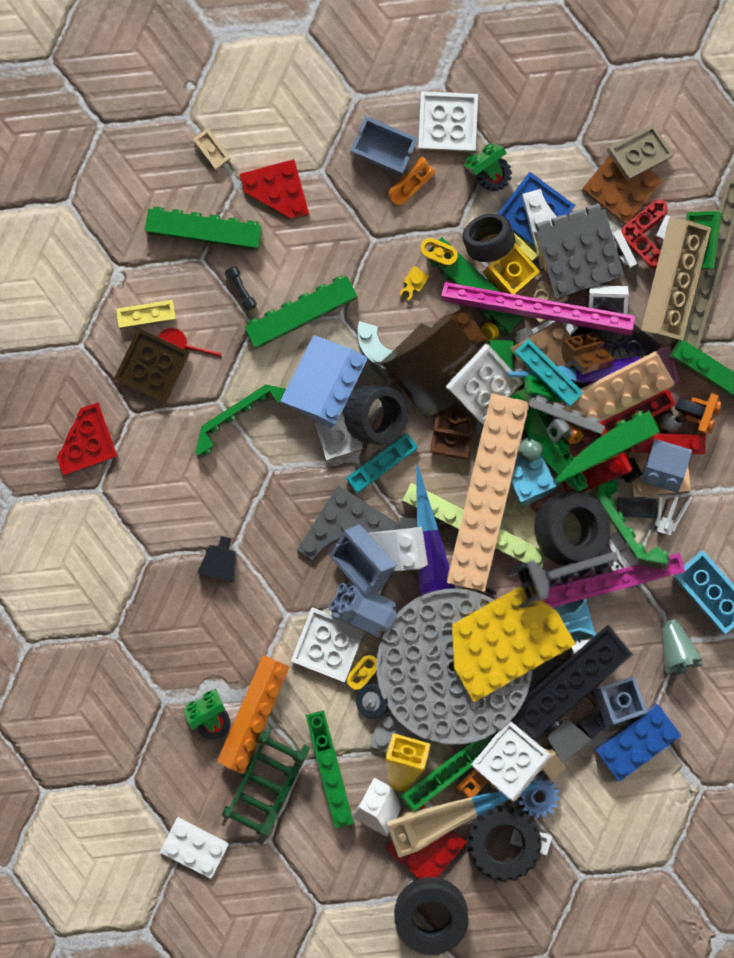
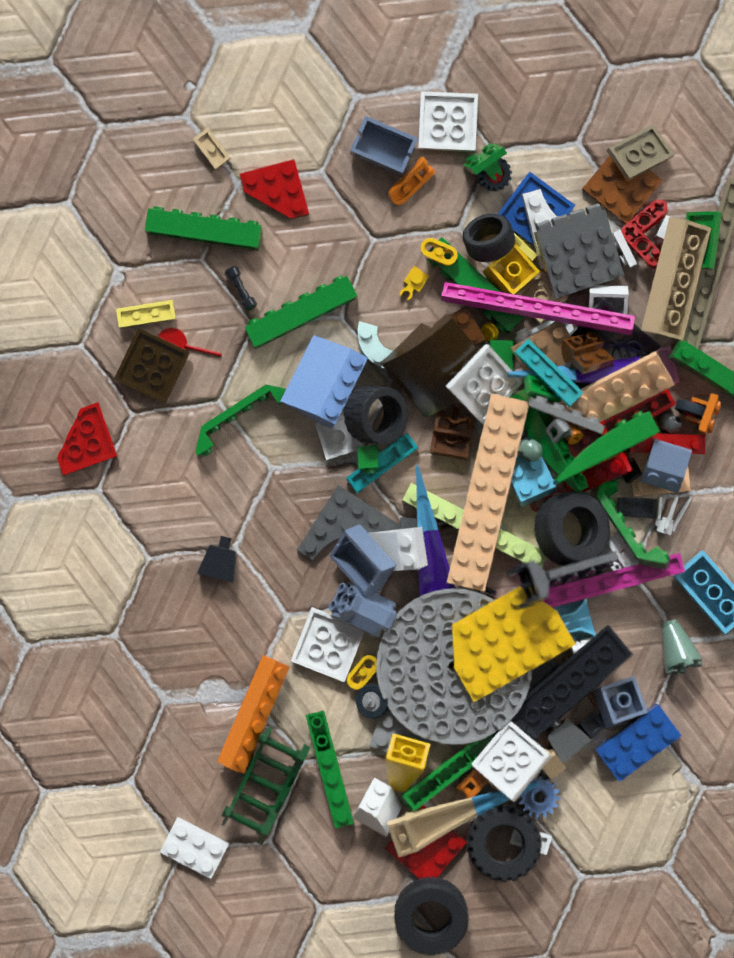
green plate [183,689,230,739] -> none
none -> green brick [358,445,380,475]

